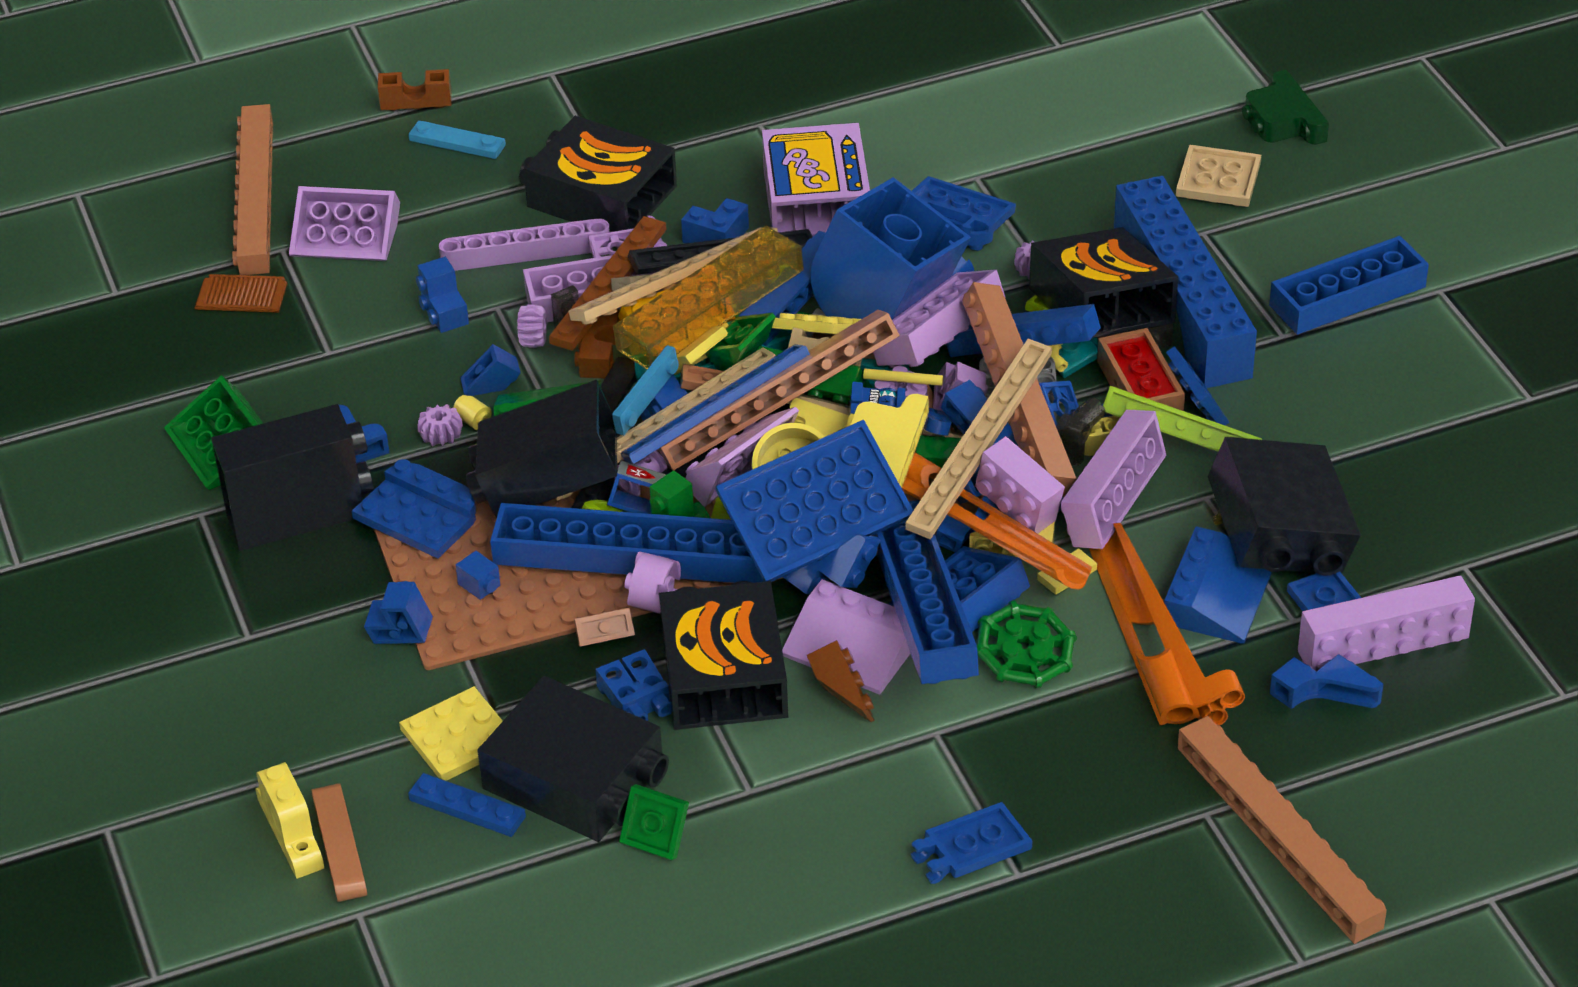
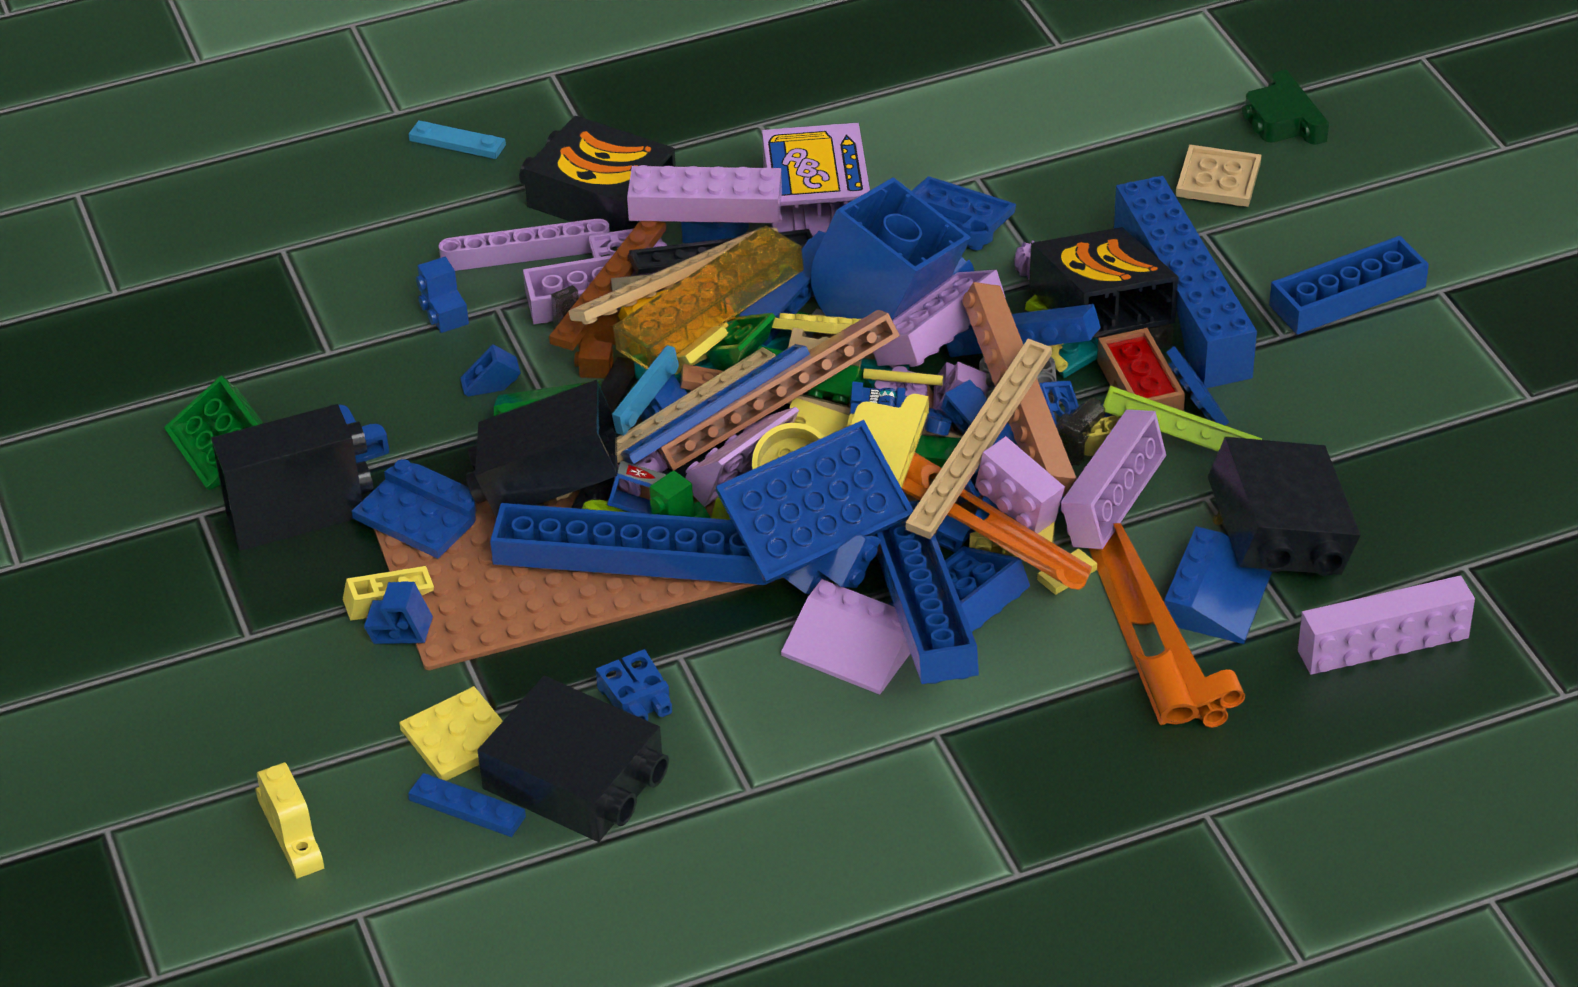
dark orange window [195,274,288,313] -> none
nougat brick [232,104,273,275] -> none
lavender slope [289,186,400,261] -> none
nougat beam [311,783,367,902] -> none
dark orange arch [378,69,452,110] -> none
lavender gear [417,404,463,446] -> none
light yellow brick [454,395,492,430] -> none
blue brick [456,551,501,600] -> none
lavender gear [517,304,547,348] -> none
nougat plate [574,608,635,647] -> none
green tile [619,784,689,860] -> none
lavender brick [625,551,681,613] -> none
black brick [659,581,789,730] -> none
dark orange slope [807,640,874,722] -> none
blue tile [911,802,1033,884] -> none
green plate [977,601,1077,688] -> none
nougat brick [1178,716,1387,944] -> none
blue arch [1270,654,1383,709] -> none
blue plate [1287,571,1361,611] -> none
none -> light yellow slope [343,566,434,621]
none -> lavender brick [627,165,782,223]

